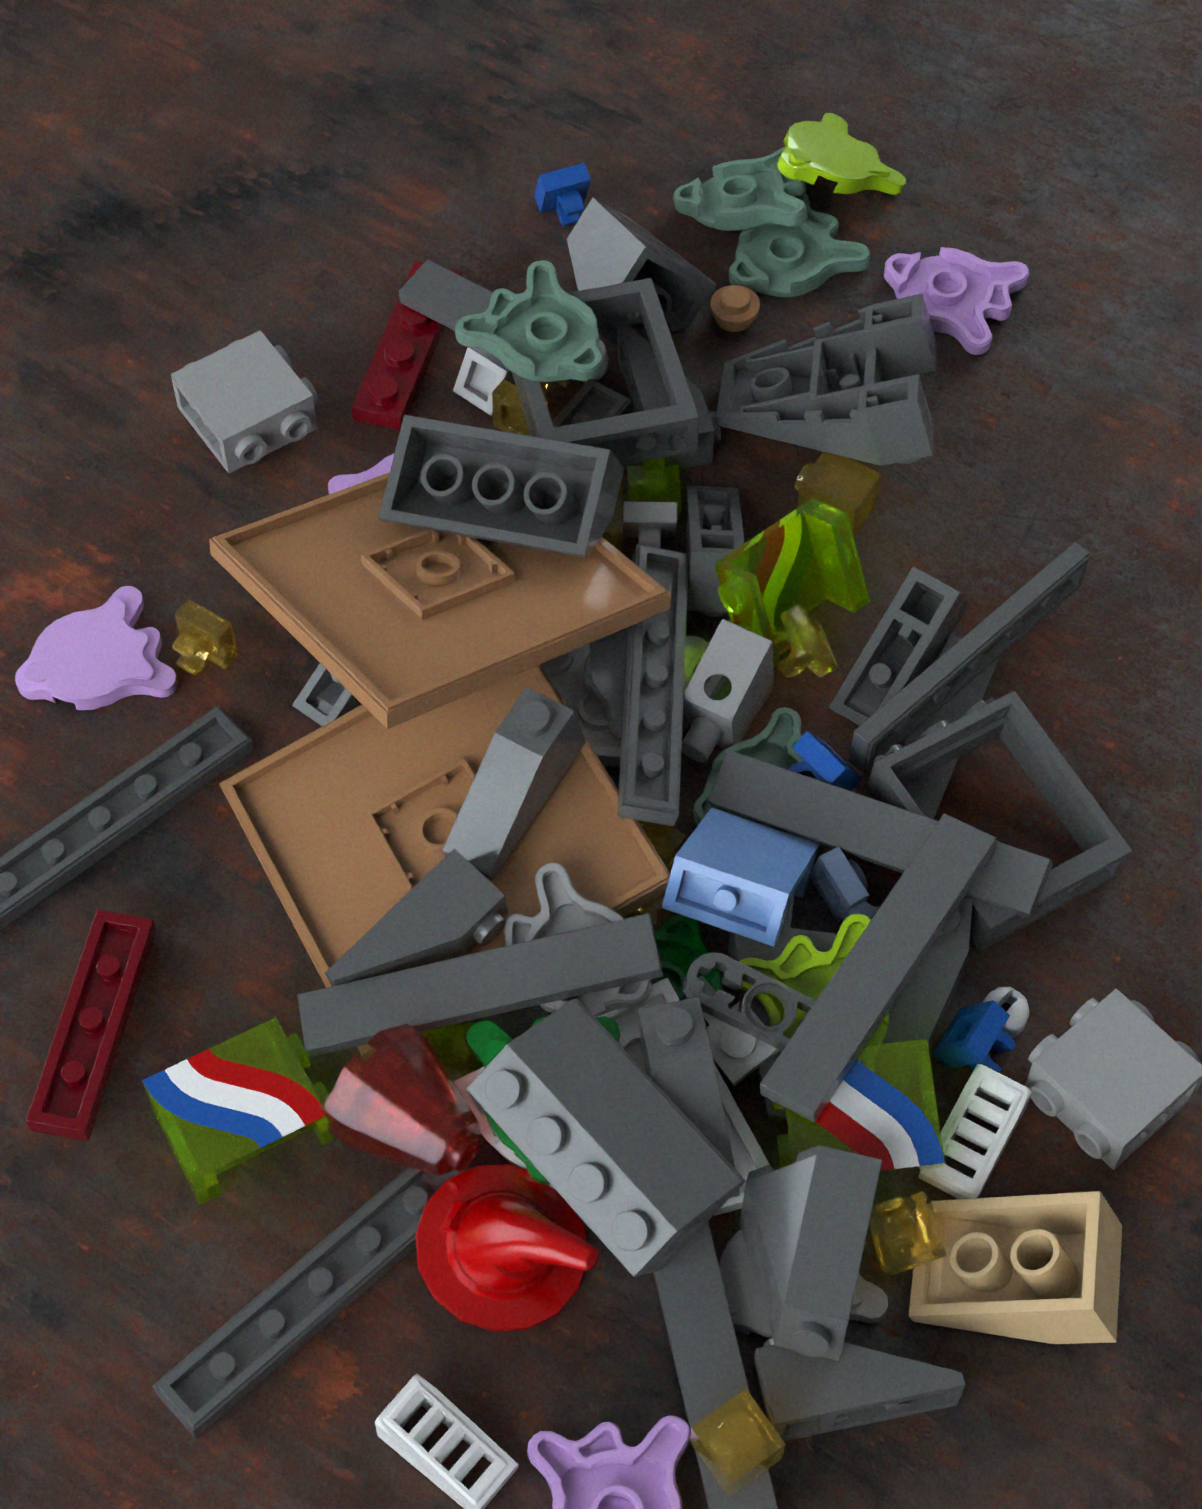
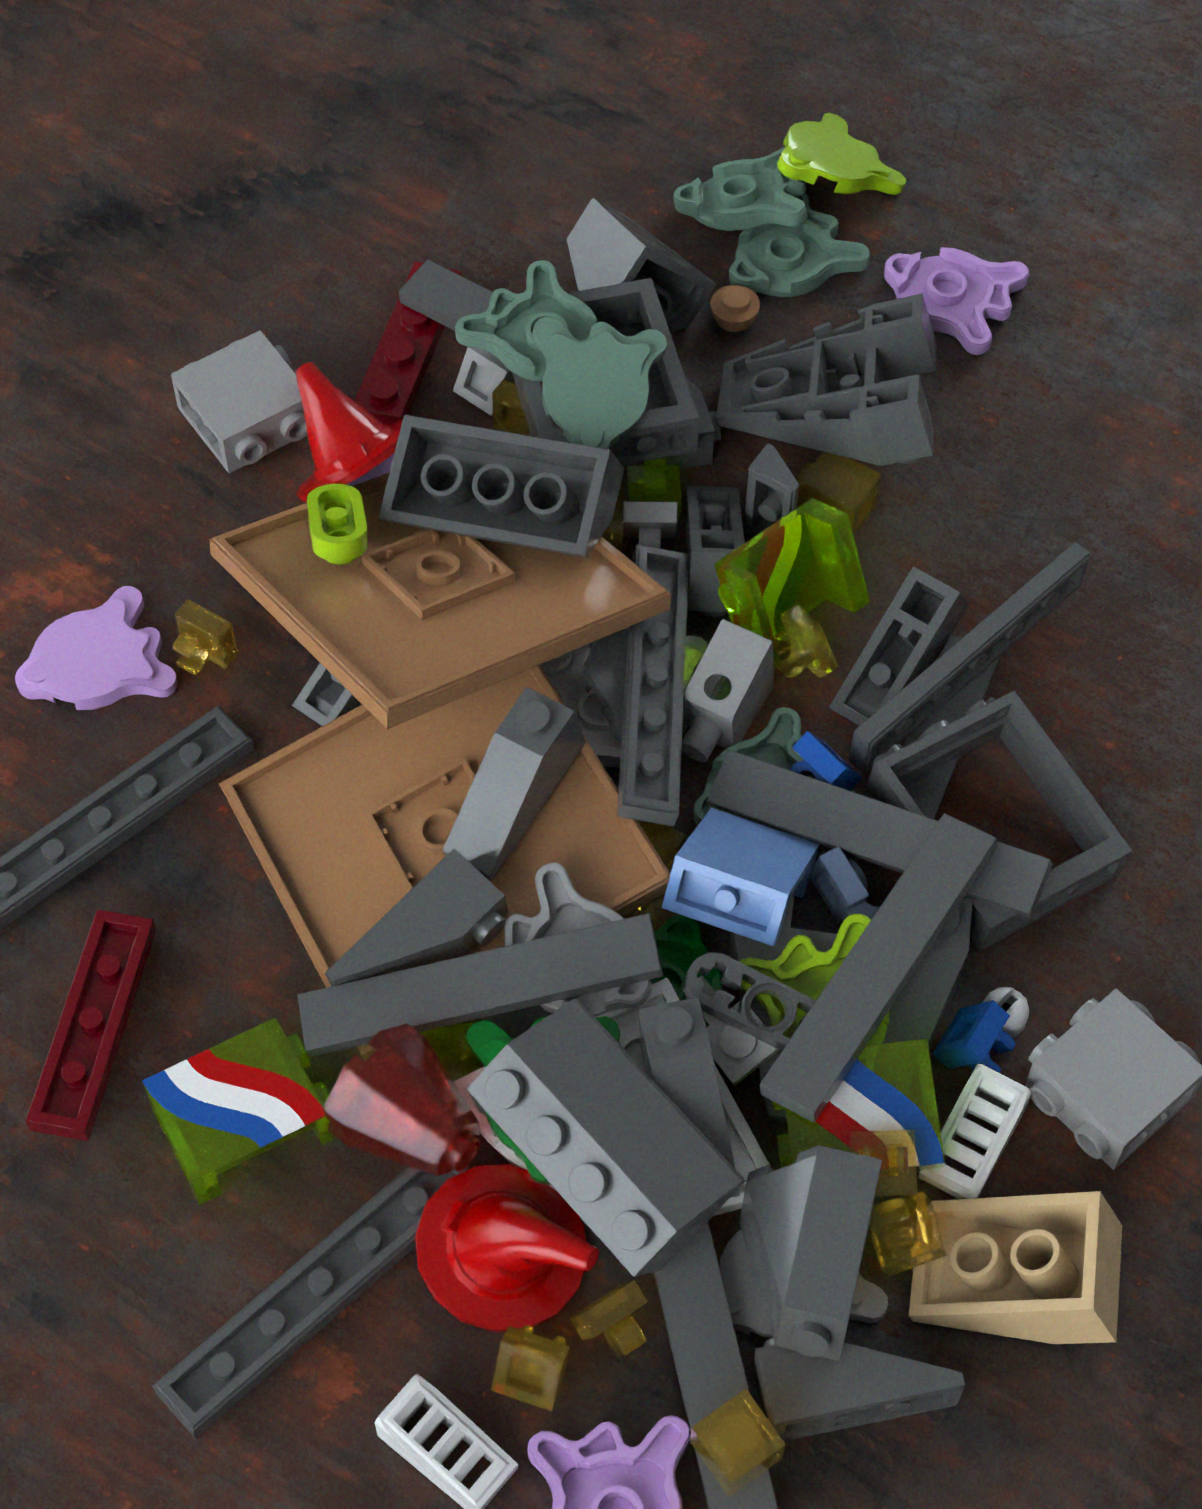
blue tile [534,162,591,227] -> none
none -> red piece [295,362,403,503]
none -> lime plate [307,484,368,565]
none -> clear yellow tile [491,1325,570,1411]
none -> sand green tile [533,317,667,449]
none -> clear yellow tile [569,1280,648,1357]
none -> dark grey slope [743,443,800,543]
none -> clear yellow tile [851,1130,917,1197]

